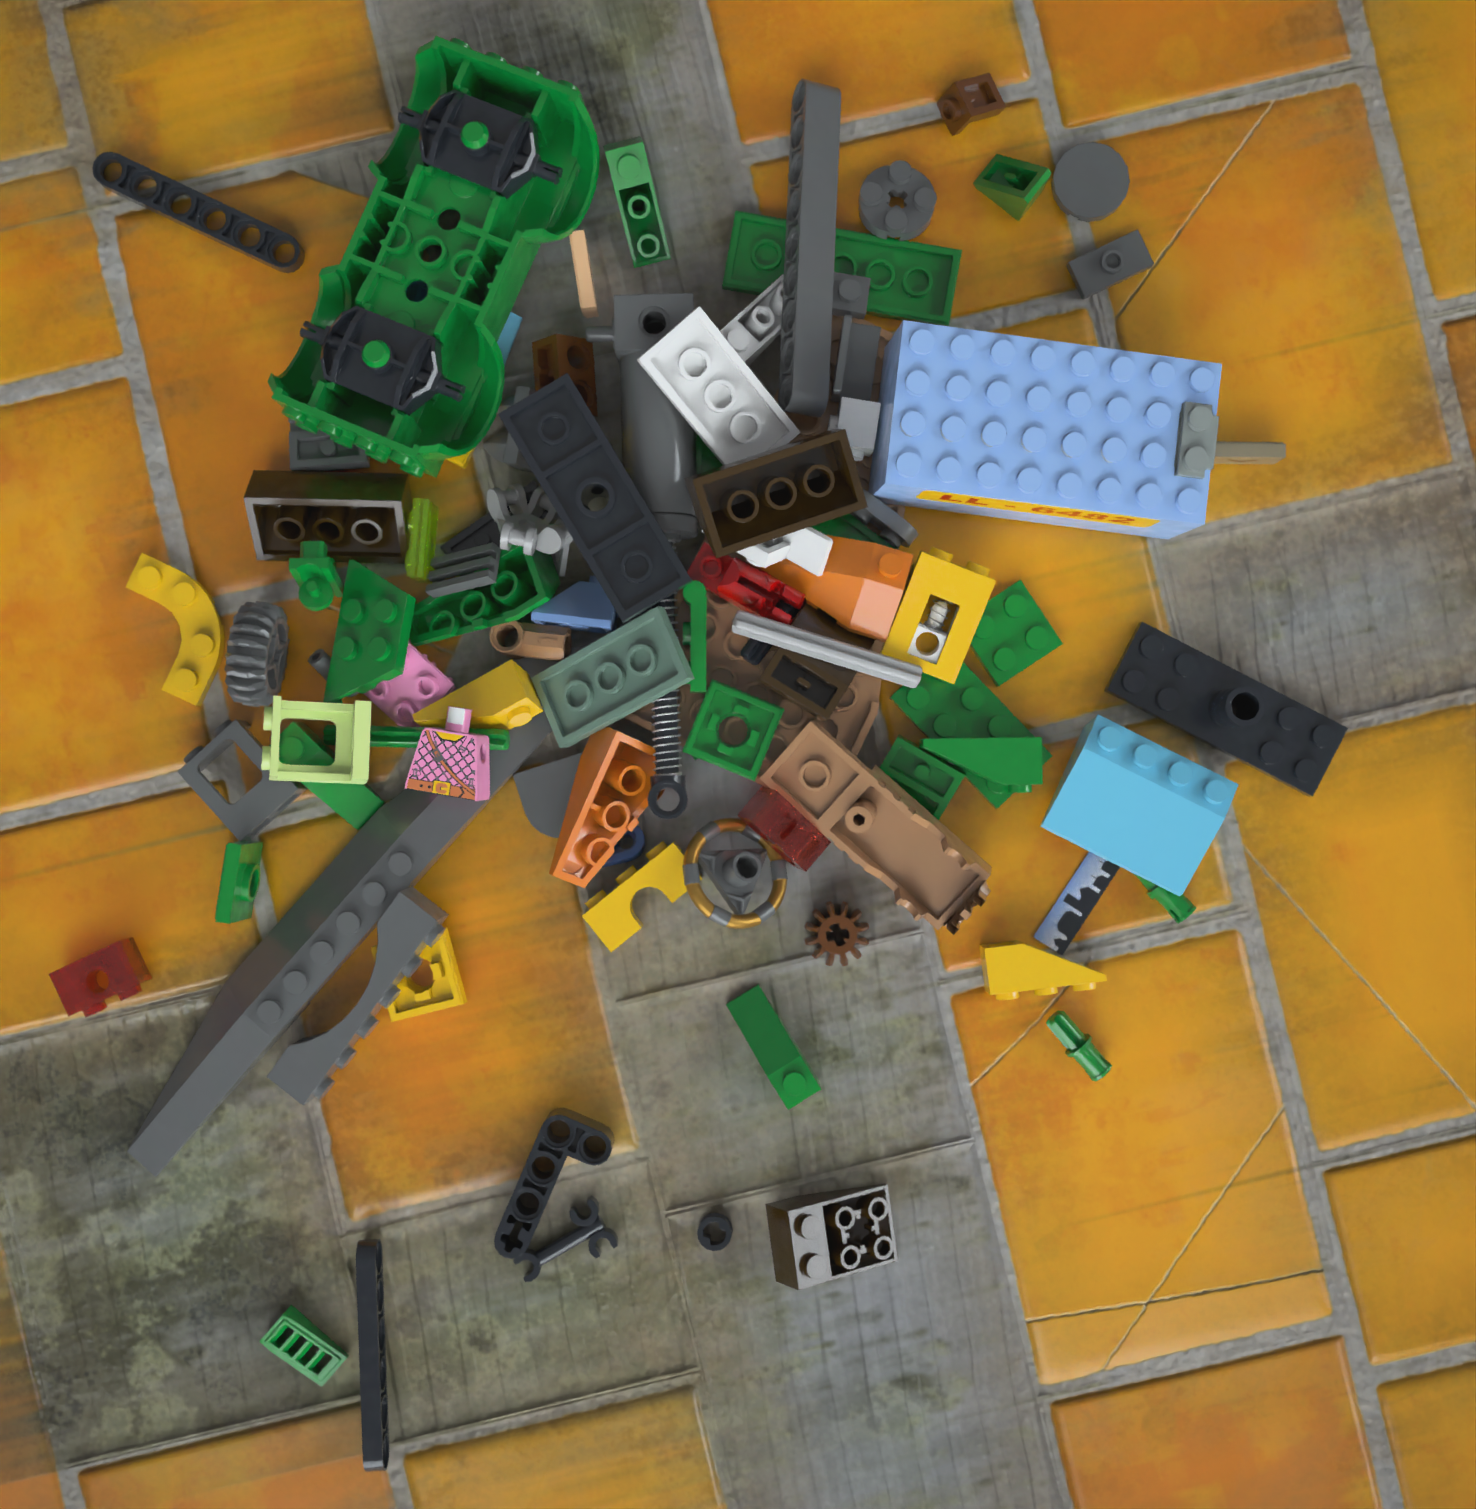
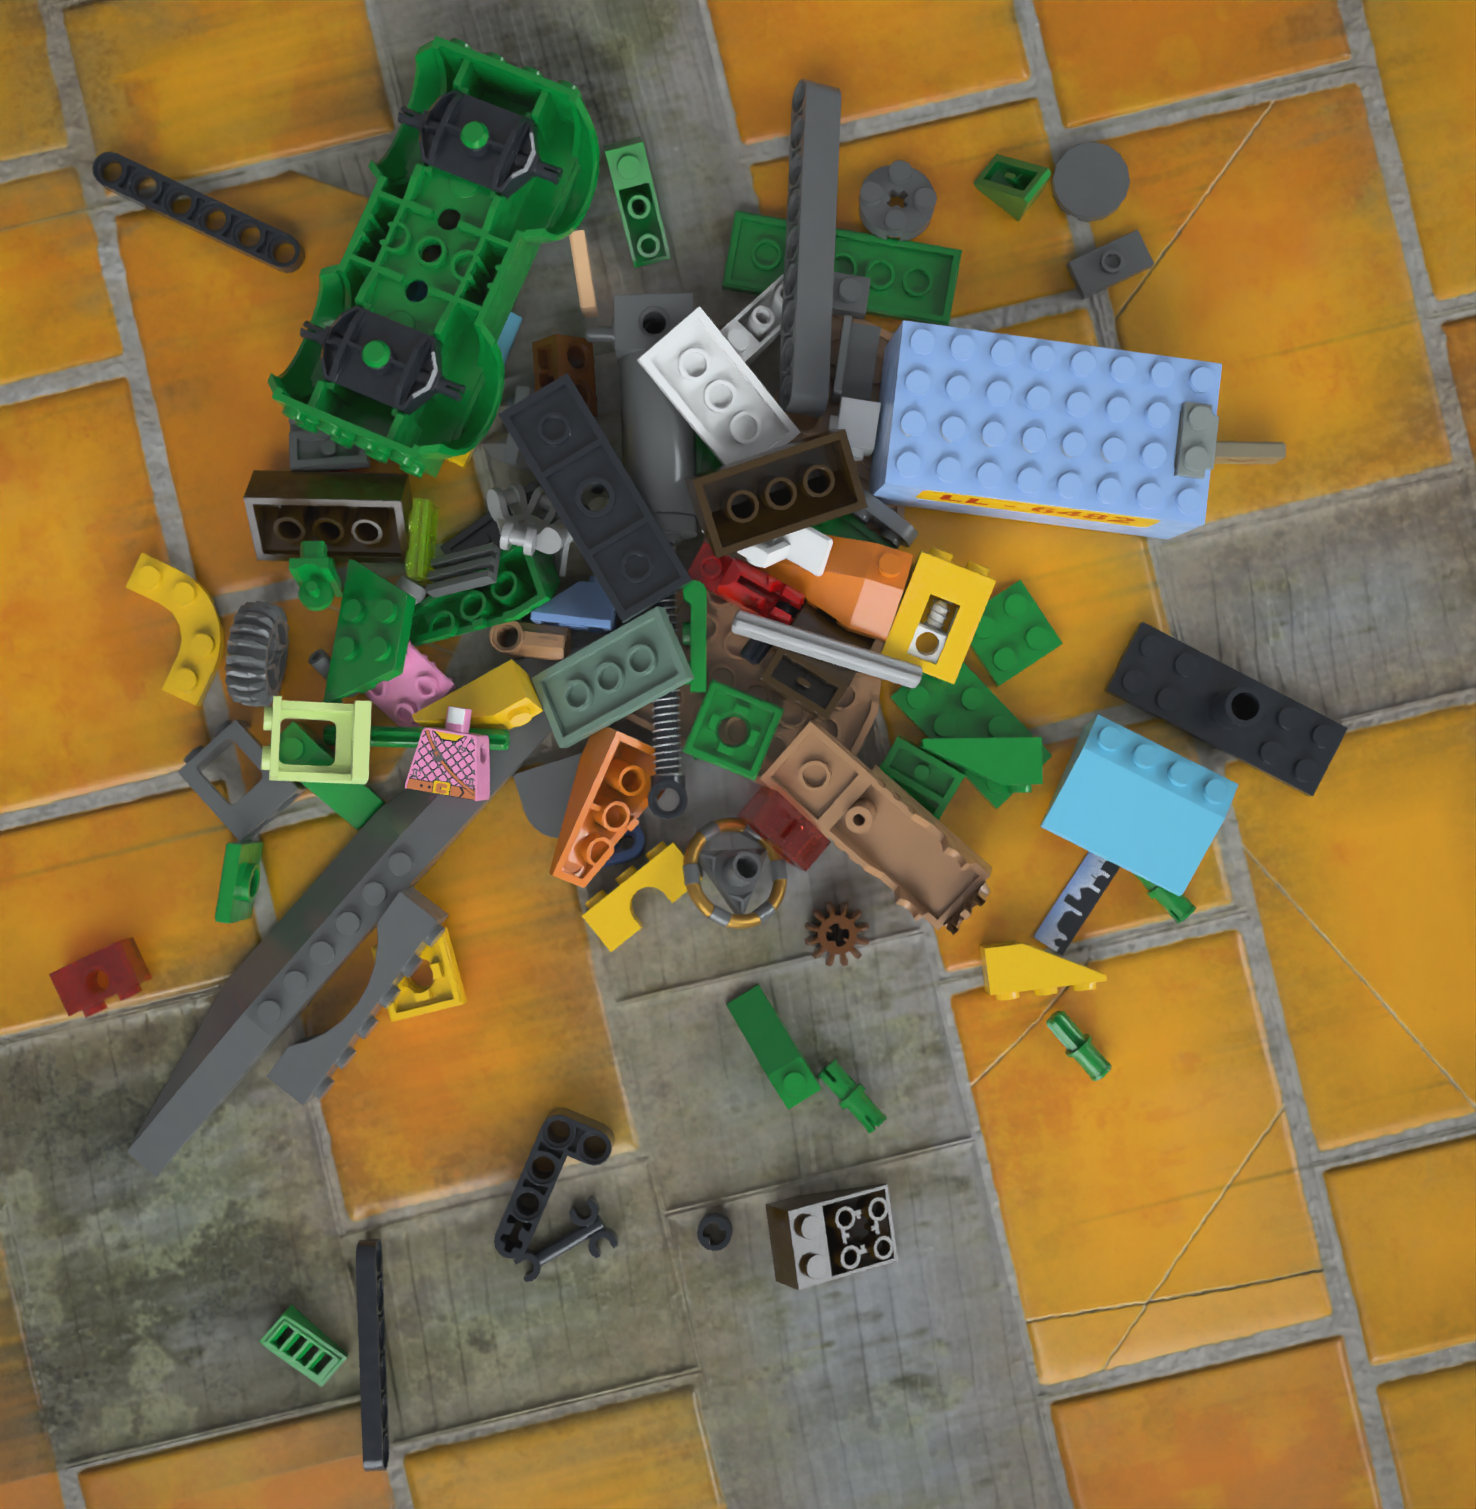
reddish brown bracket [937,73,1006,136] -> none
none -> light grey hinge [396,574,427,605]
none -> green pin [817,1059,887,1134]

